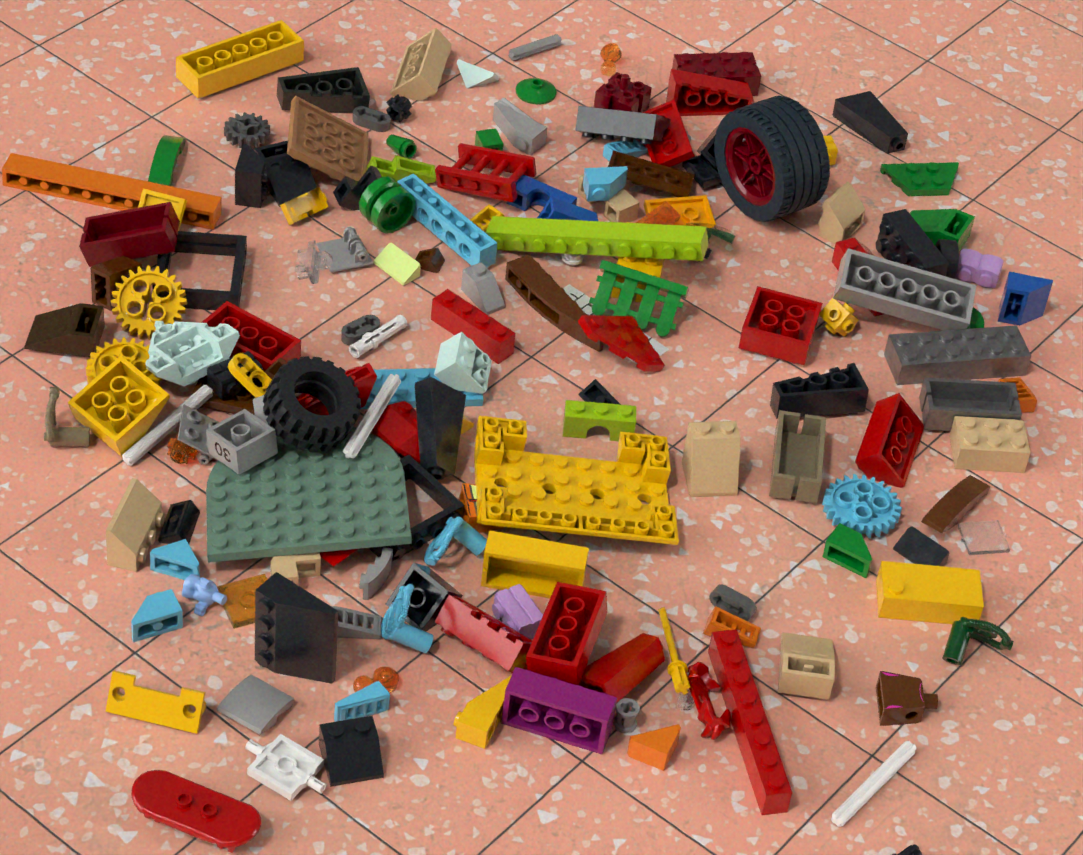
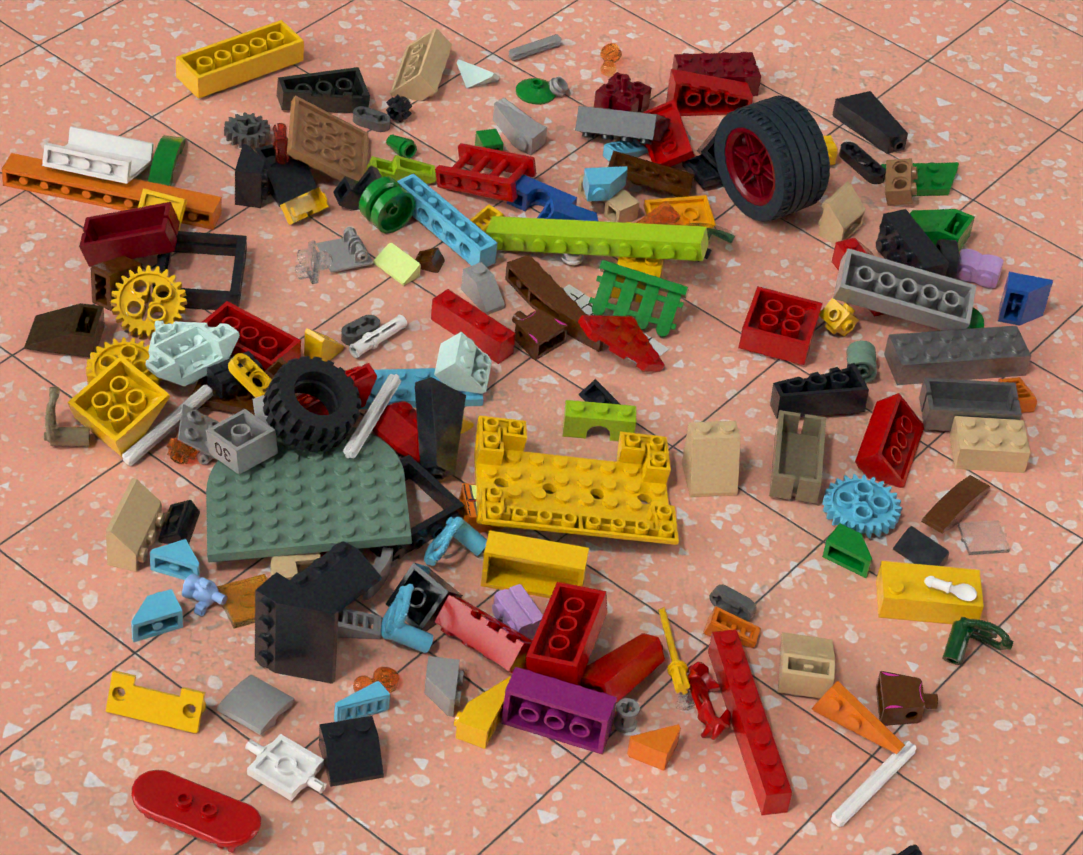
none -> white panel [42,126,154,184]
none -> clear red pin [272,123,289,164]
none -> black slope [290,541,382,613]
none -> yellow slope [304,328,345,362]
none -> light grey slope [424,656,464,717]
none -> reddish brown torso [512,310,568,361]
none -> light grey plate [549,77,568,97]
none -> orange wing [811,681,905,754]
none -> black beam [839,142,886,184]
none -> sand green wheel [846,340,877,383]
none -> medium nougat brick [885,158,918,206]
none -> white piece [924,576,977,601]

